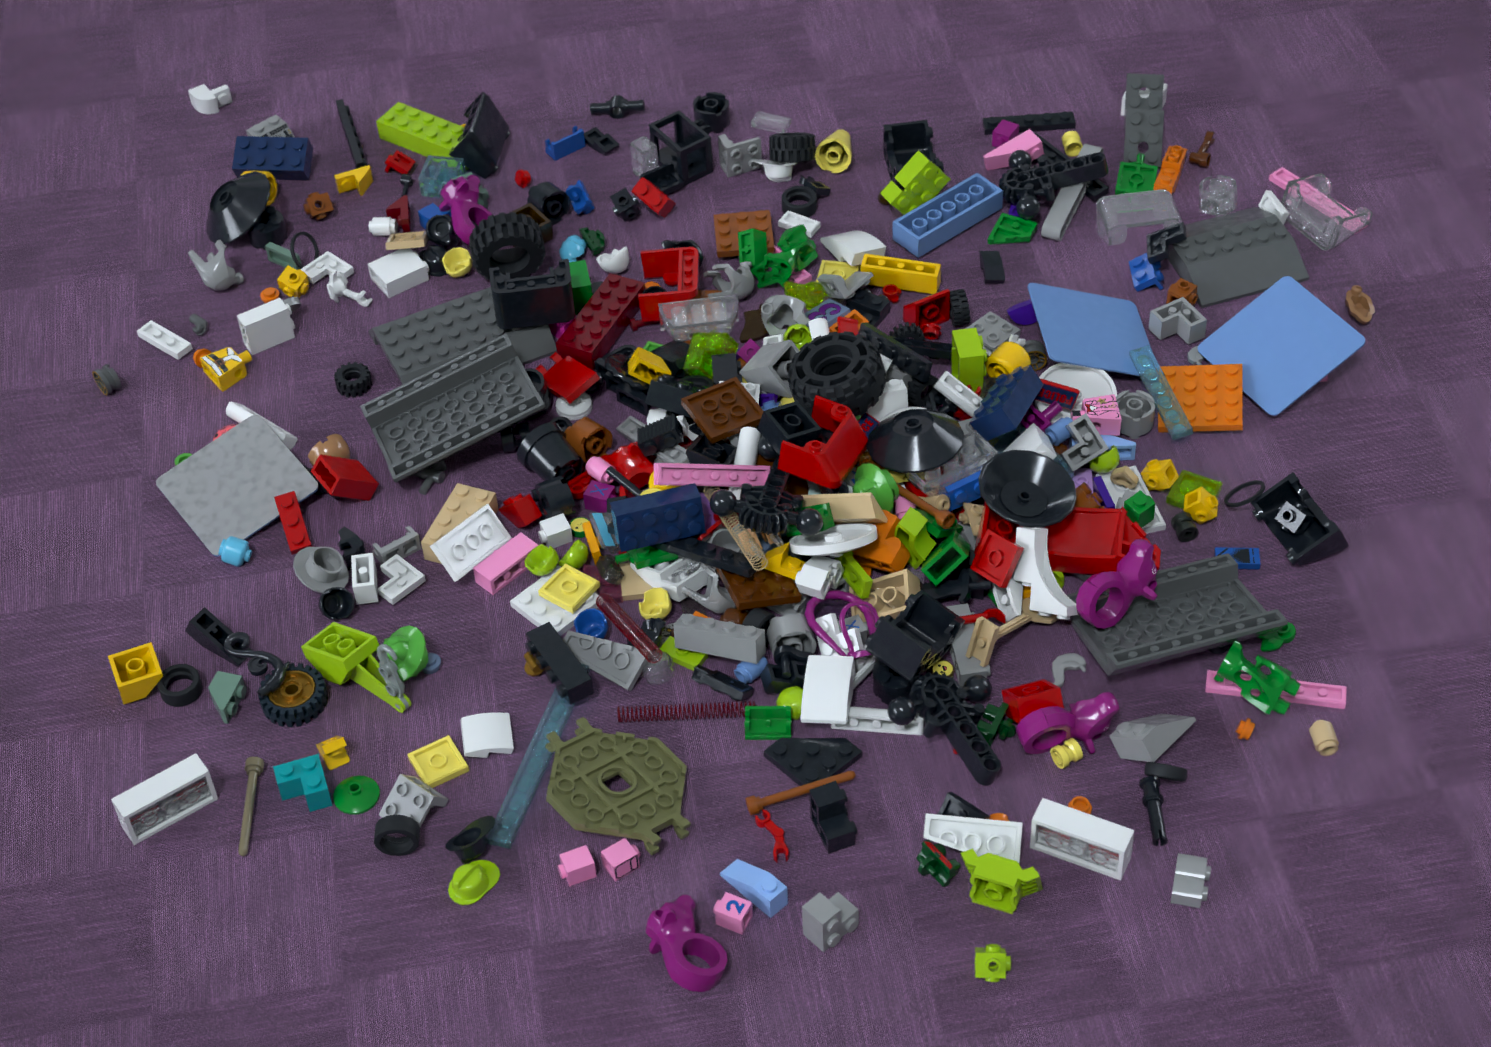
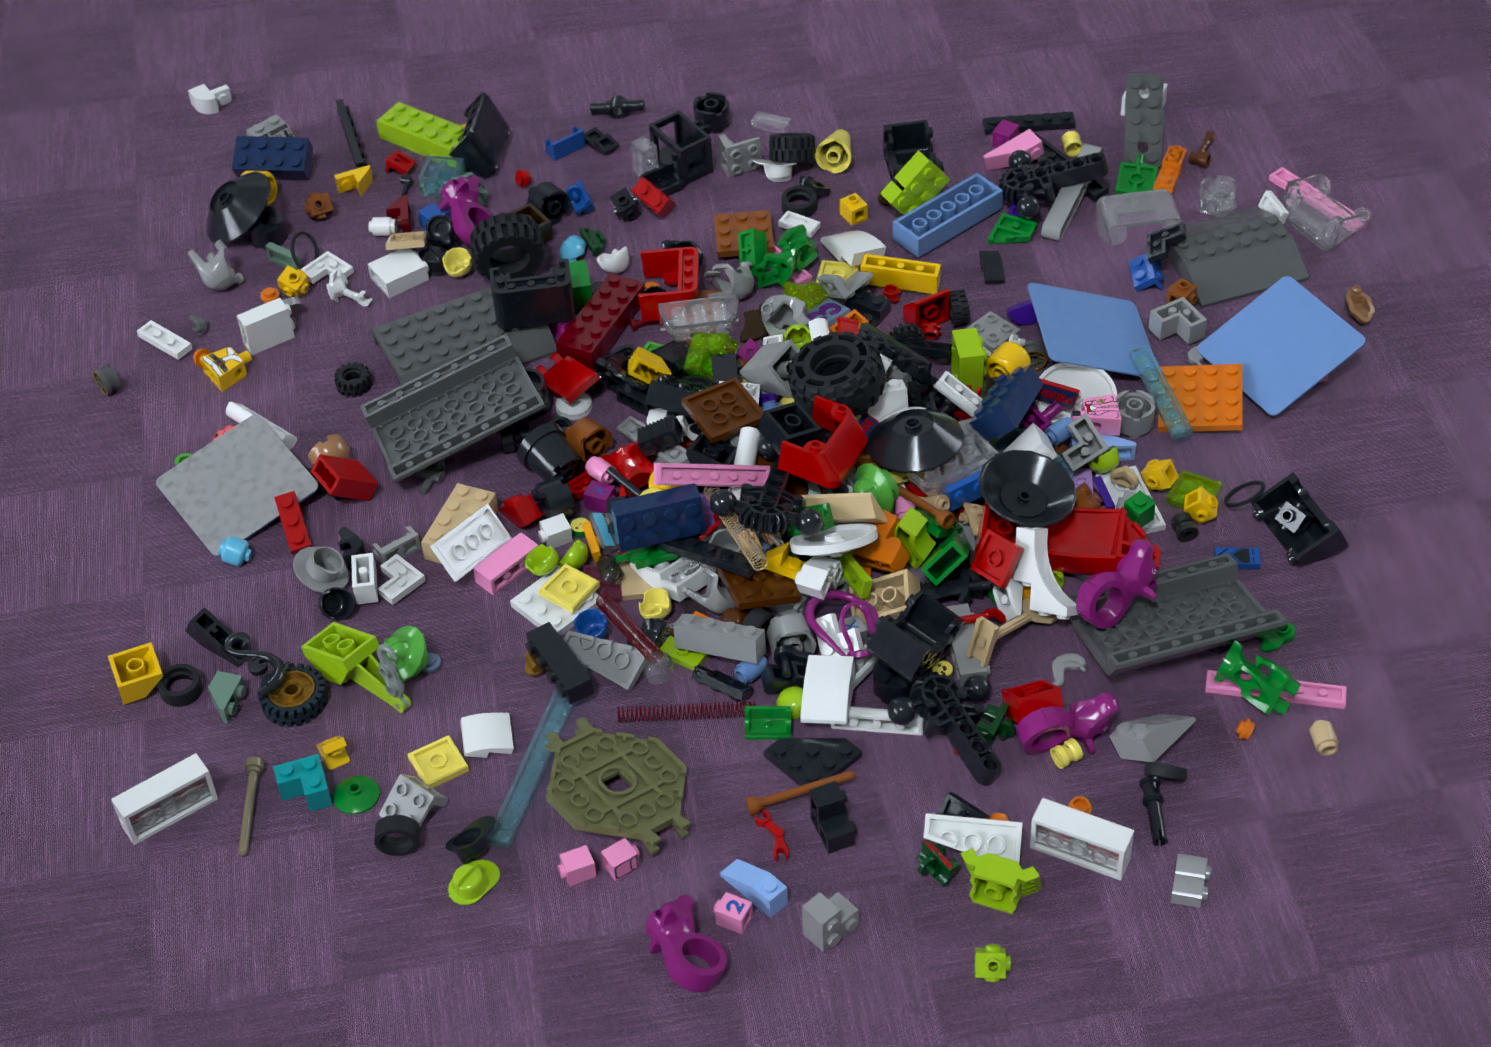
none -> yellow brick [840,193,868,226]

